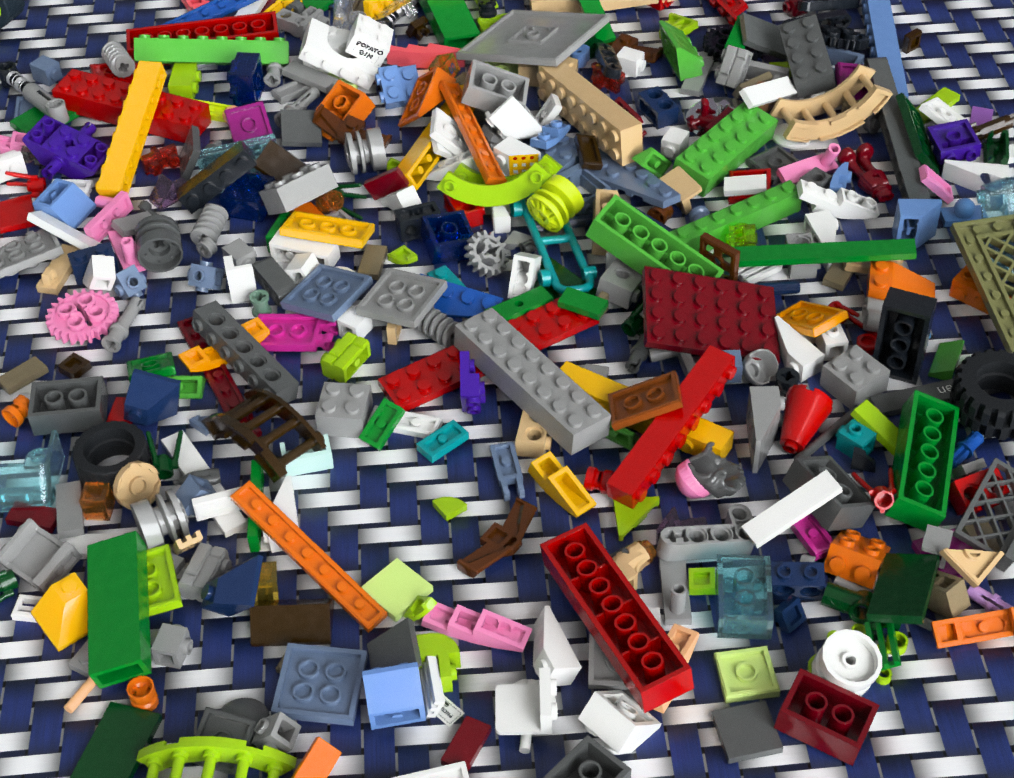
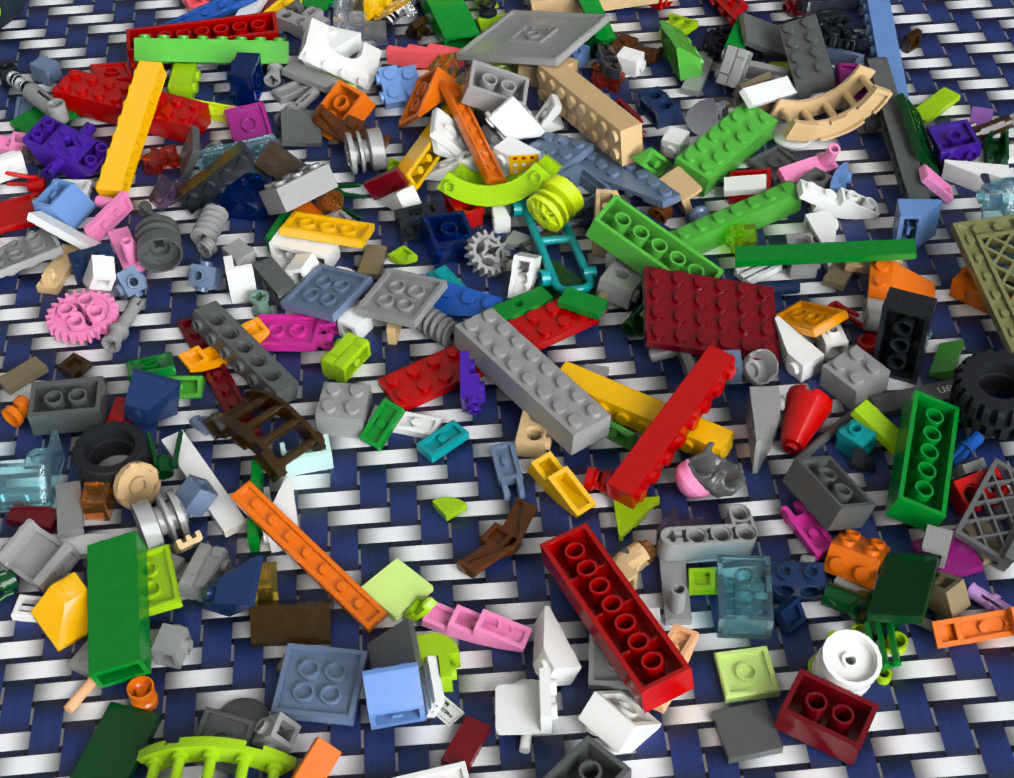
light grey piece [101,41,136,78] -> none
light grey tile [111,211,151,237] -> none
dark grey piece [173,468,221,486] -> none
white tile [191,486,241,521] -> none
white brick [345,13,394,68] -> none
medium blue slope [530,120,571,150] -> none
dark brown tile [574,134,603,170] -> none
dark orange tile [608,370,683,431] -> none
dark grey pin [625,333,649,373] -> none
dark red piece [686,98,734,133] -> none
reddish brown piece [699,232,740,281] -> none
white tile [741,470,843,549] -> none
black wheel [775,367,800,397] -> none
dark red piece [837,143,894,202] -> none
red plant [851,468,897,513] -> none
white tile [918,97,965,125] -> none
tan tile [939,548,1004,588] -> none
medium blue tile [940,198,987,227] -> none

